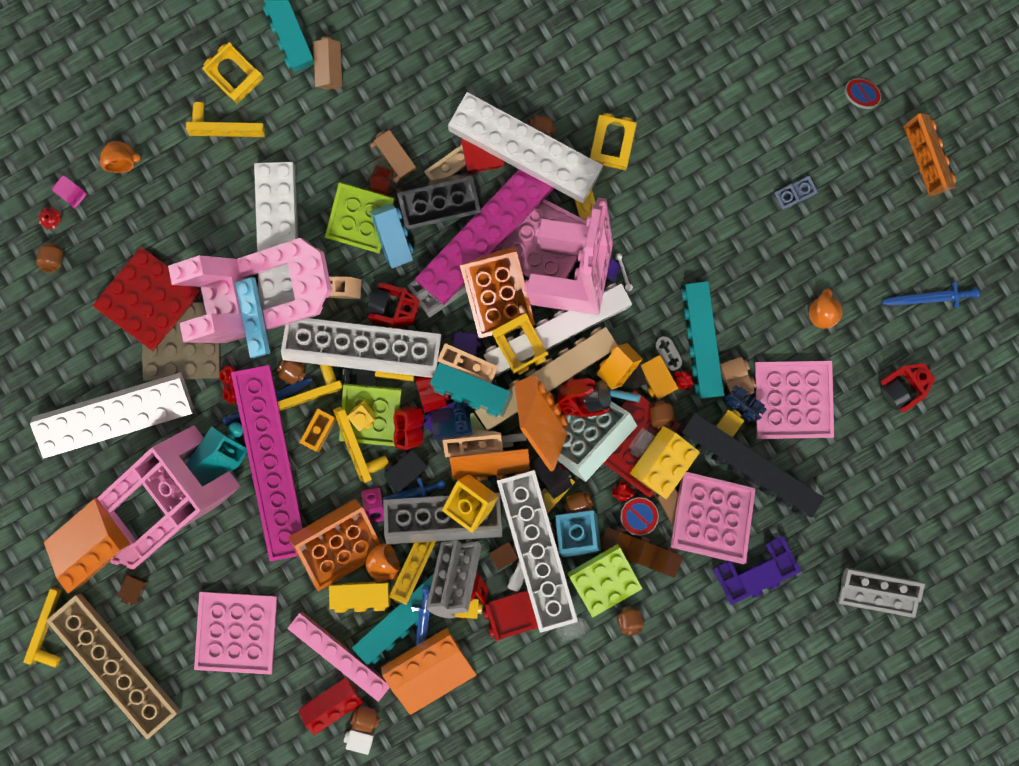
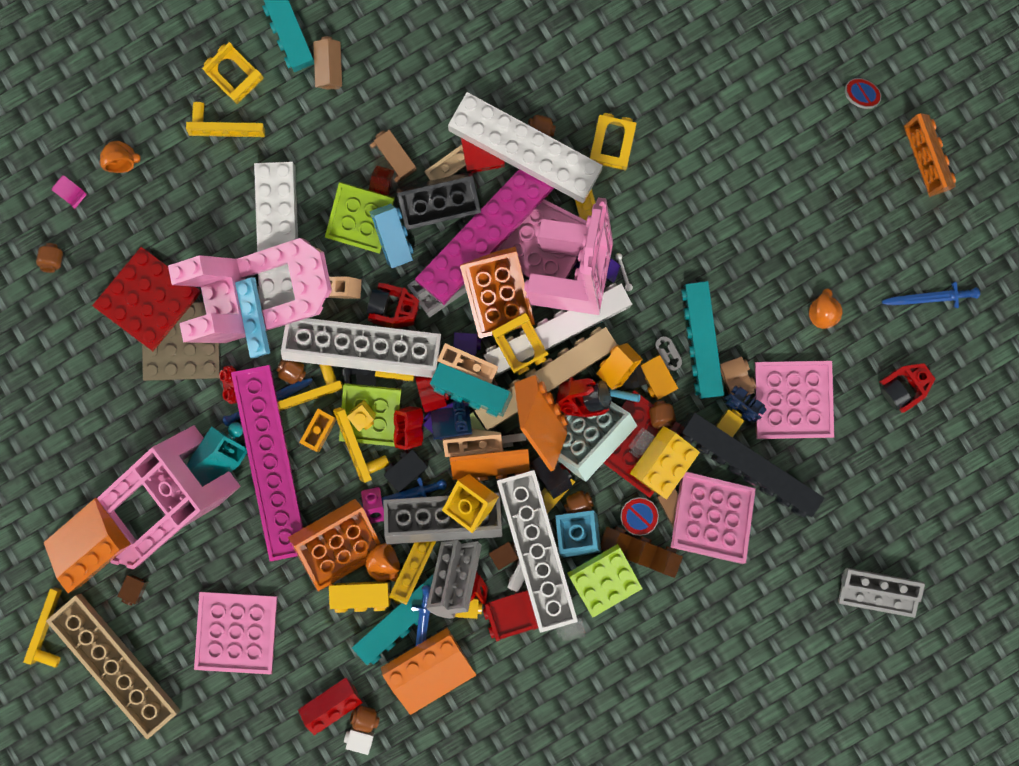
white brick [30,372,194,458] -> none
red plant [38,207,62,230] -> none
bright pink brick [287,612,390,702] -> none
red plant [611,481,634,501] -> none
dark orange head [617,606,644,636] -> none
red plant [673,371,694,390] -> none
dark purple bracket [712,536,801,605] -> none
sand blue slope [775,176,818,210] -> none

